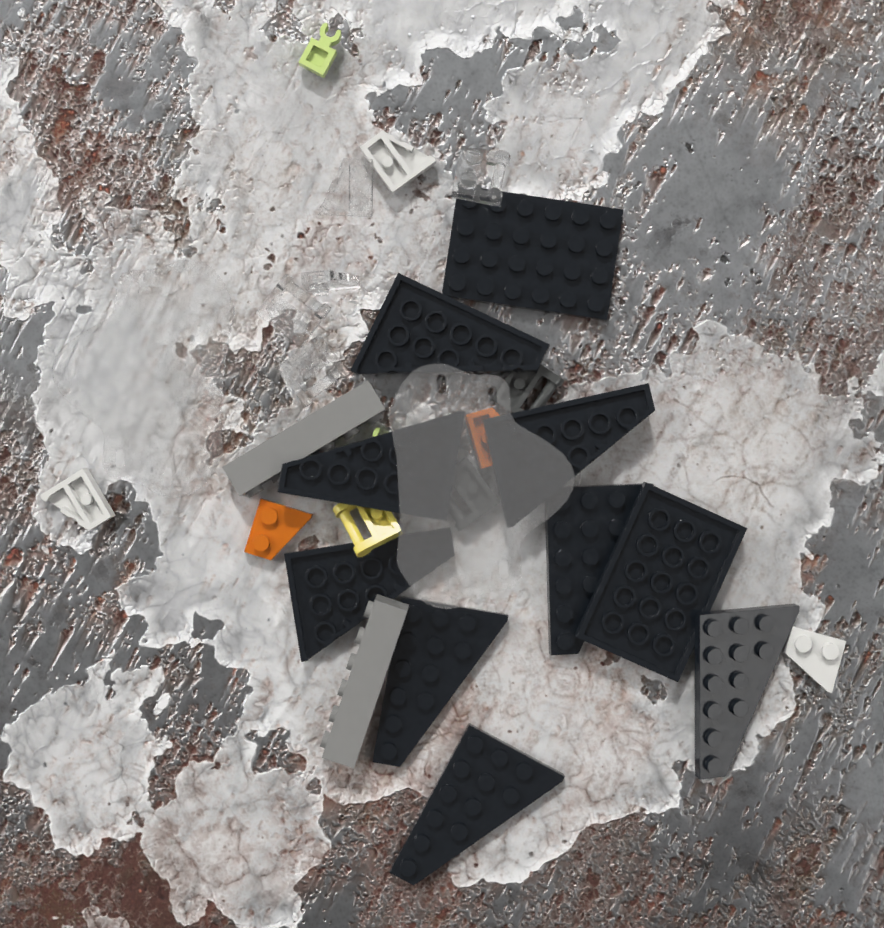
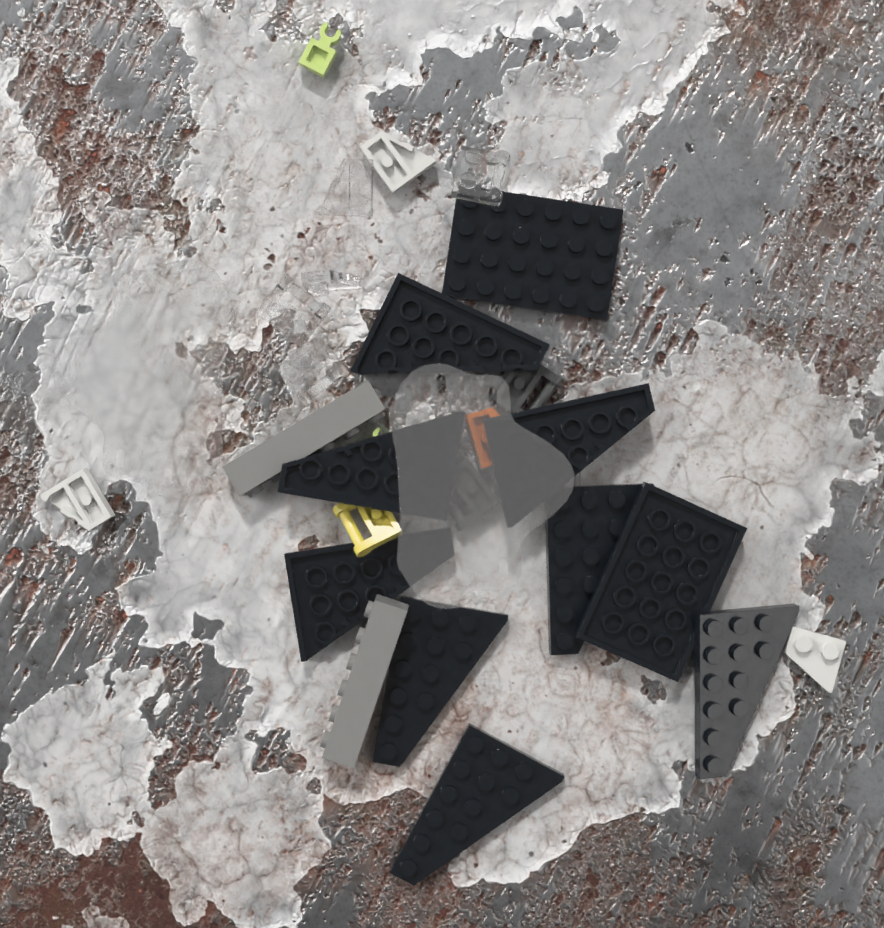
orange wing [244,498,313,560] -> none

